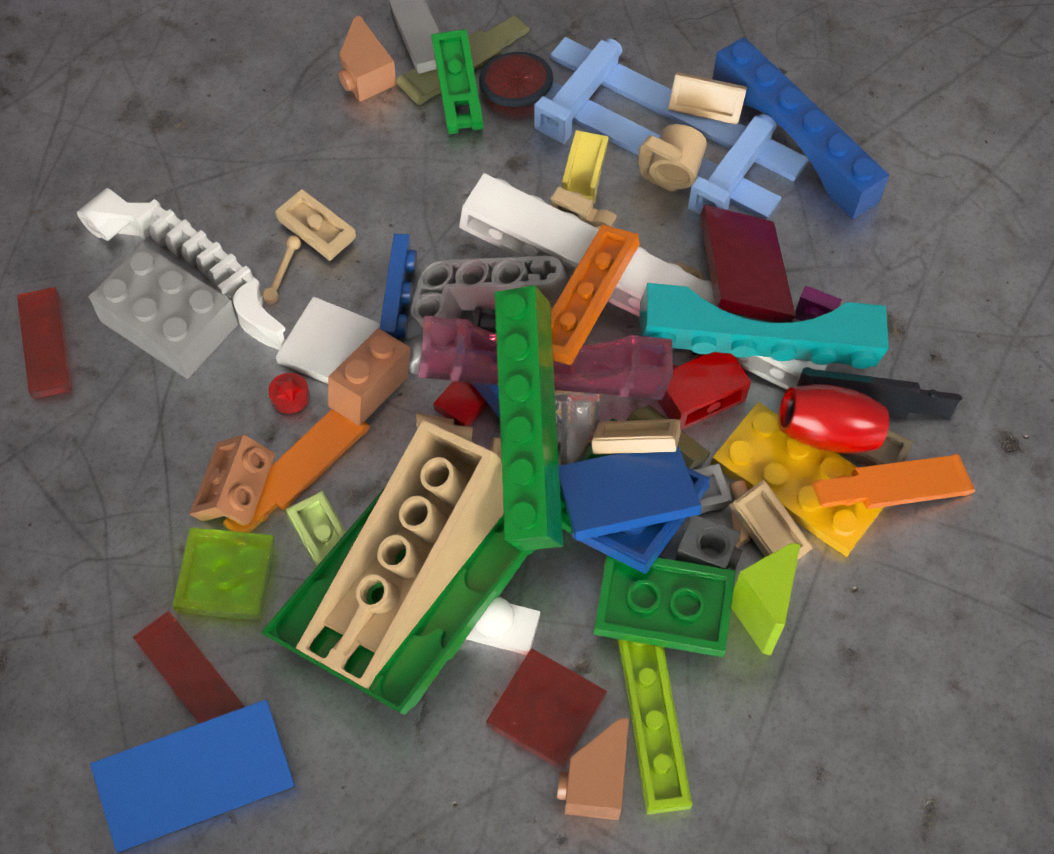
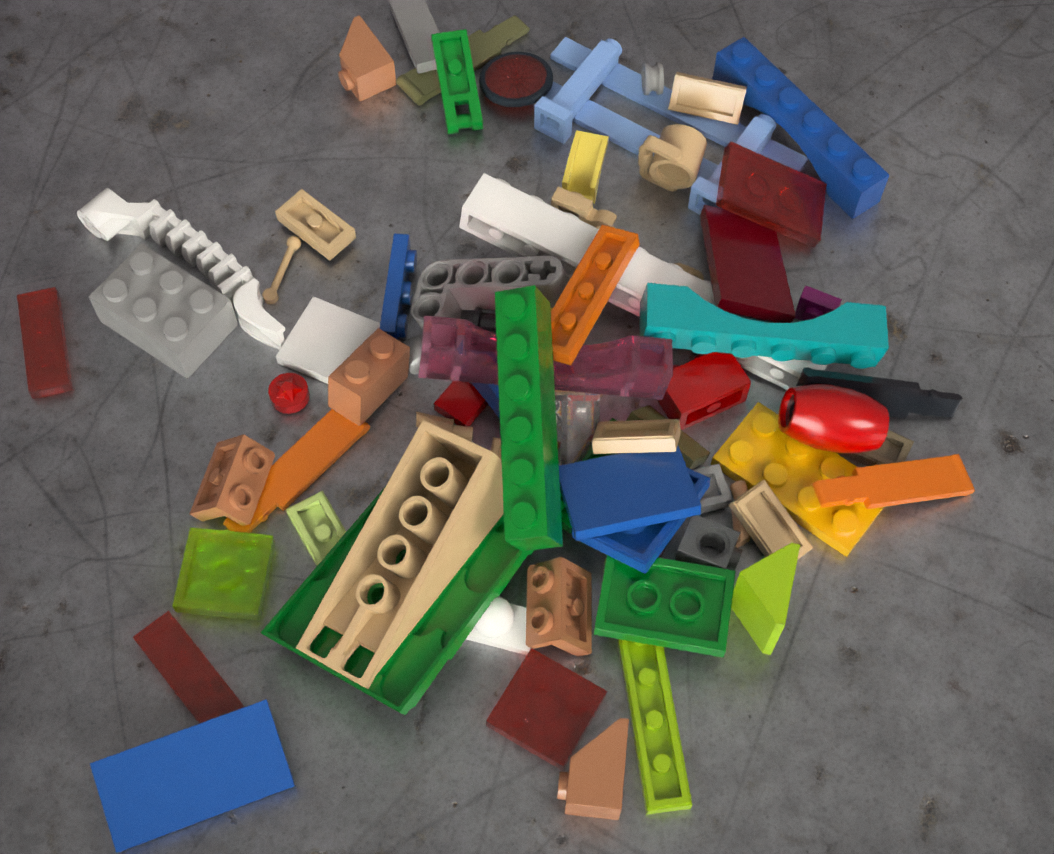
none -> nougat bracket [526,557,592,657]
none -> light grey bush [641,62,664,95]
none -> clear red tile [716,141,827,248]

